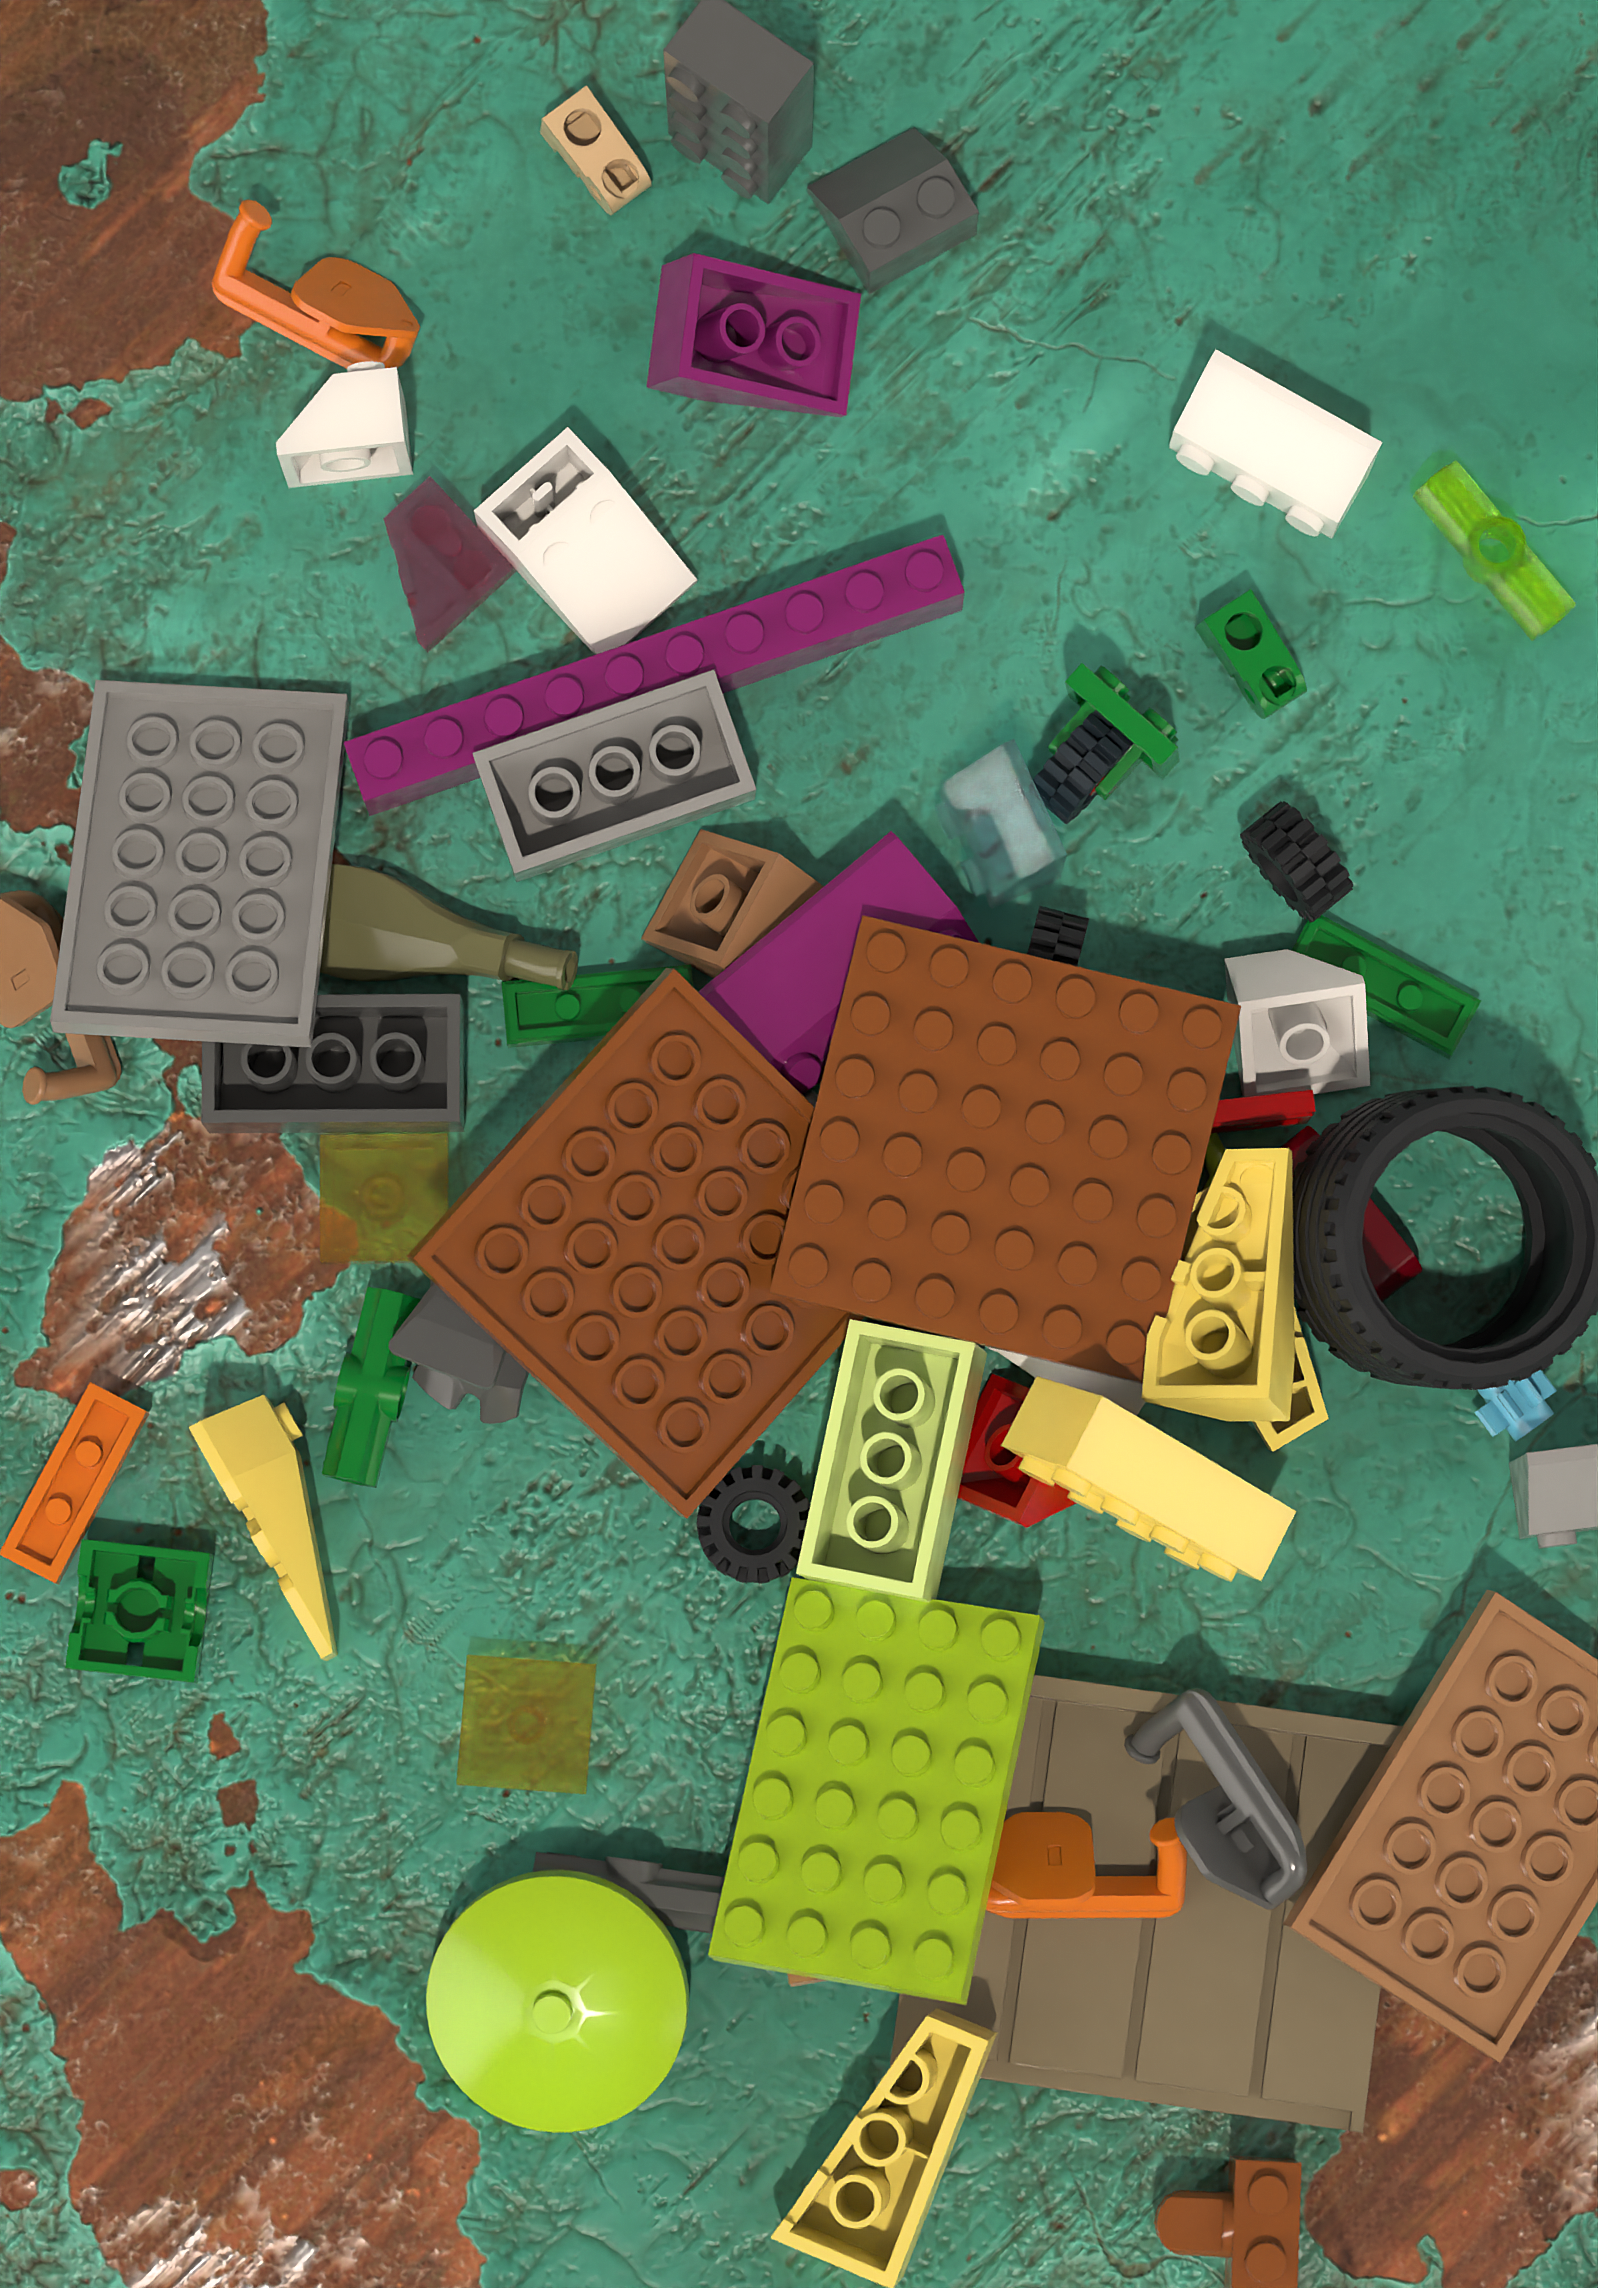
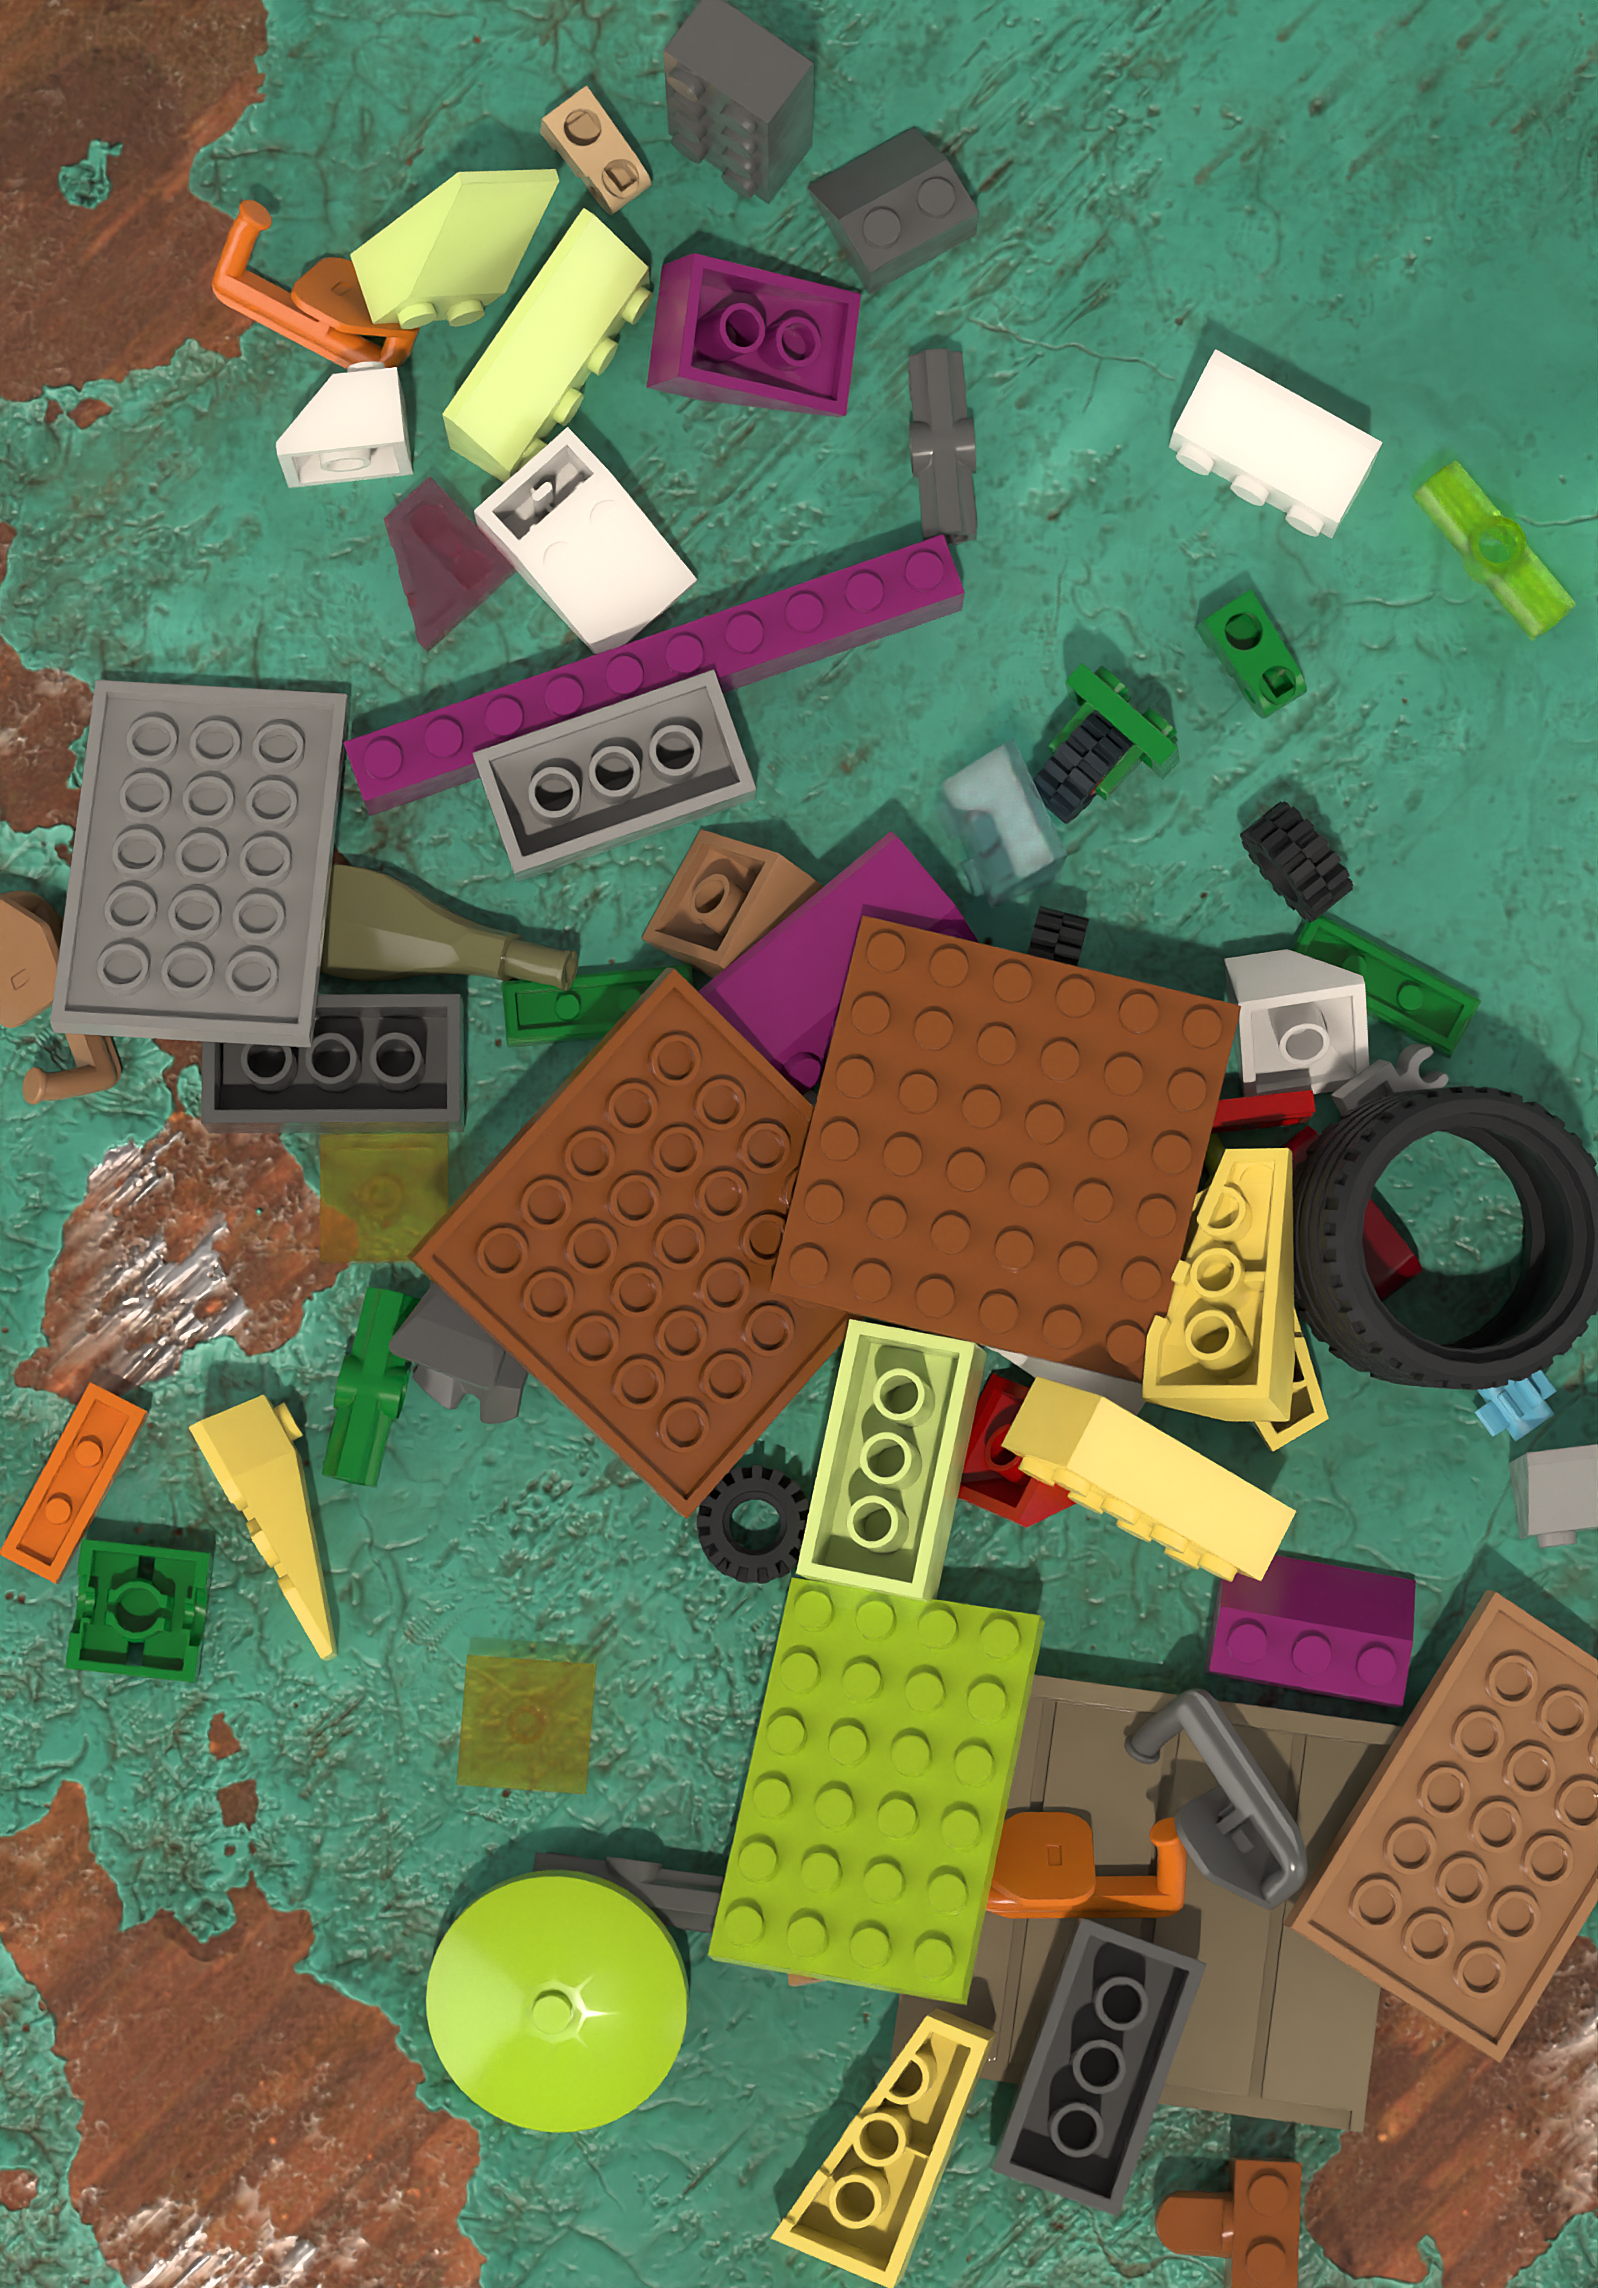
none -> yellowish green slope [350,169,560,329]
none -> yellowish green slope [442,208,653,483]
none -> dark grey piece [908,348,977,546]
none -> dark grey brick [990,1916,1207,2217]
none -> magenta slope [1203,1555,1416,1708]
none -> light grey plate [1330,1043,1449,1115]

